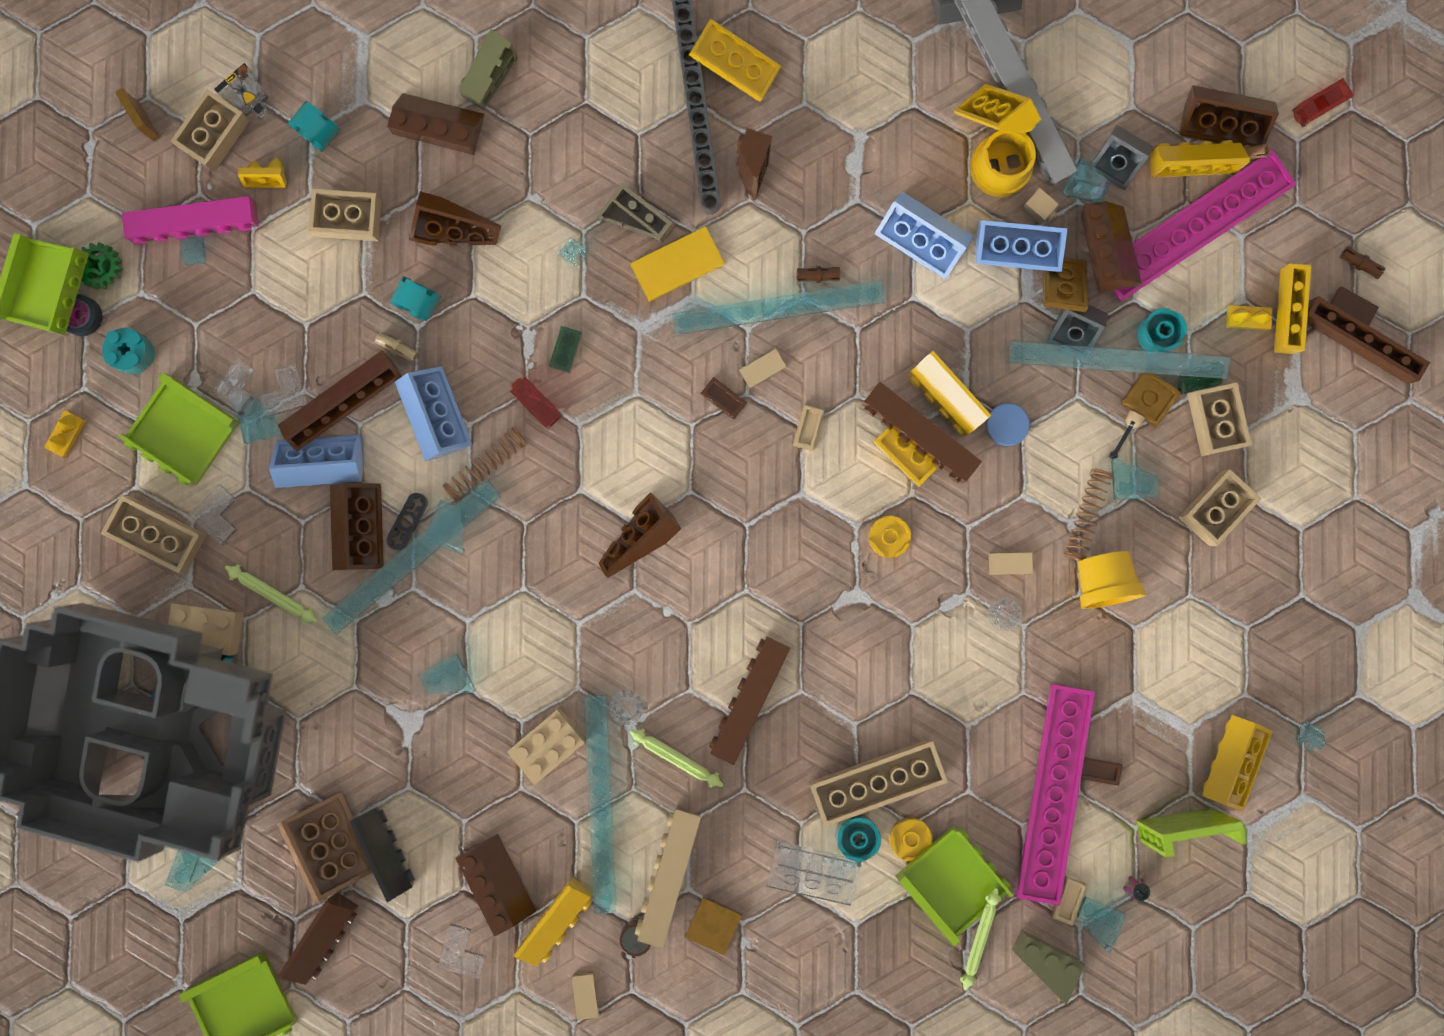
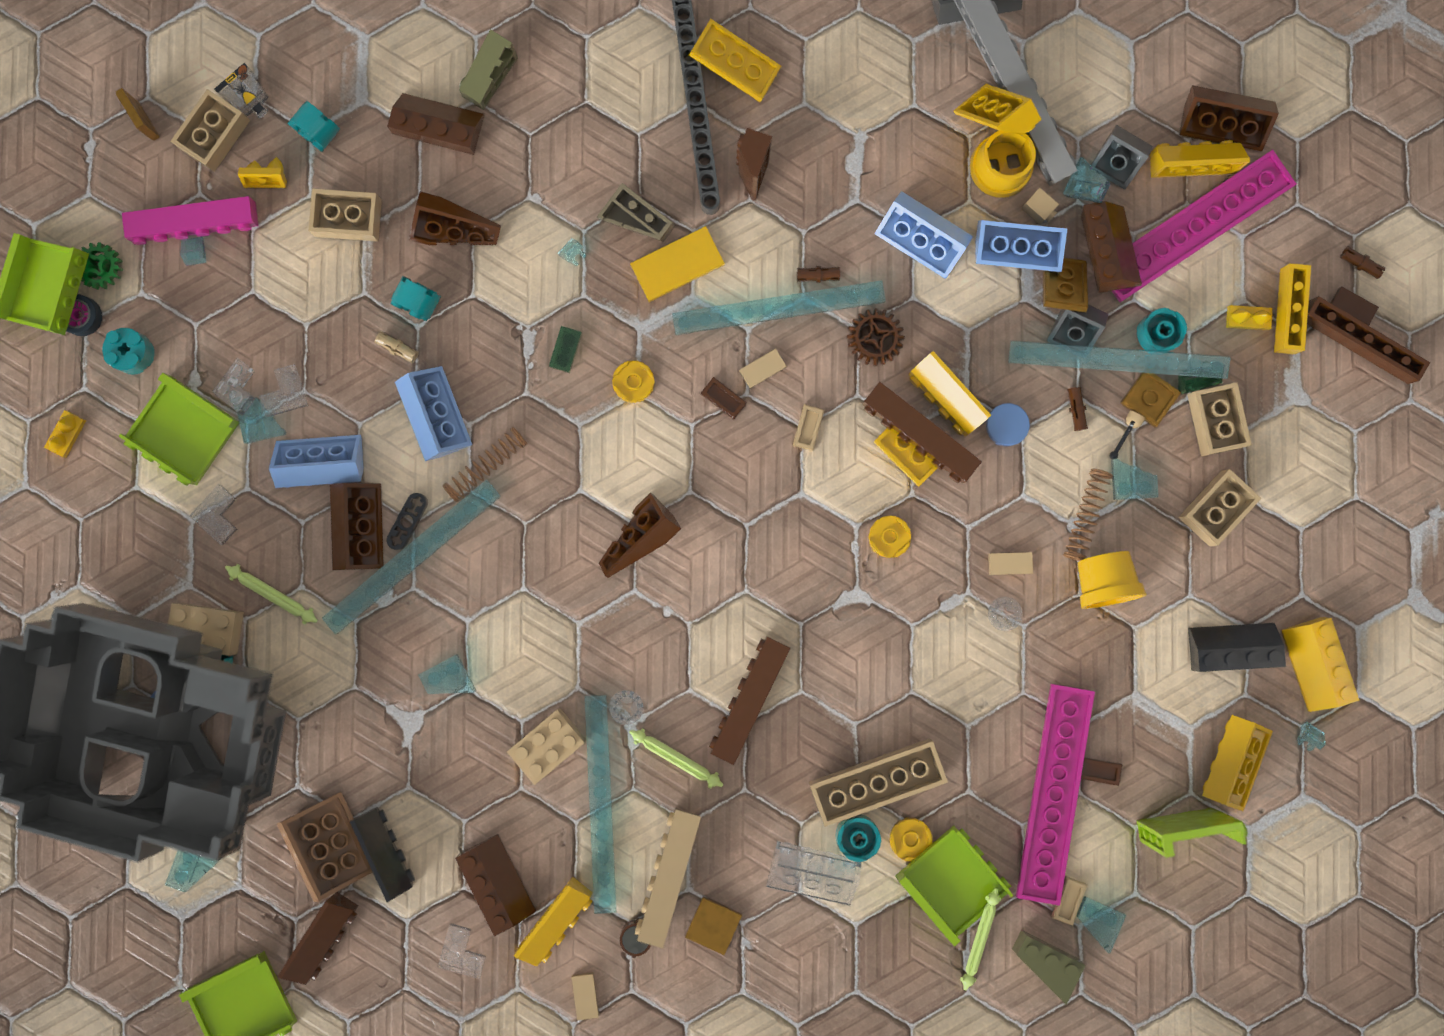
tan brick [101,495,207,573] -> none
reddish brown brick [278,350,402,451] -> none
clear light blue wing [424,500,465,555] -> none
clear red brick [510,377,563,430] -> none
piece [1123,876,1150,901] -> none
medium nougat pin [1244,143,1270,160] -> none
clear red brick [1292,78,1354,128] -> none
none -> yellow tile [612,361,655,403]
none -> reddish brown gear [847,308,905,366]
none -> reddish brown pin [1067,387,1088,431]
none -> black slope [1188,623,1286,672]
none -> yellow slope [1281,617,1360,712]

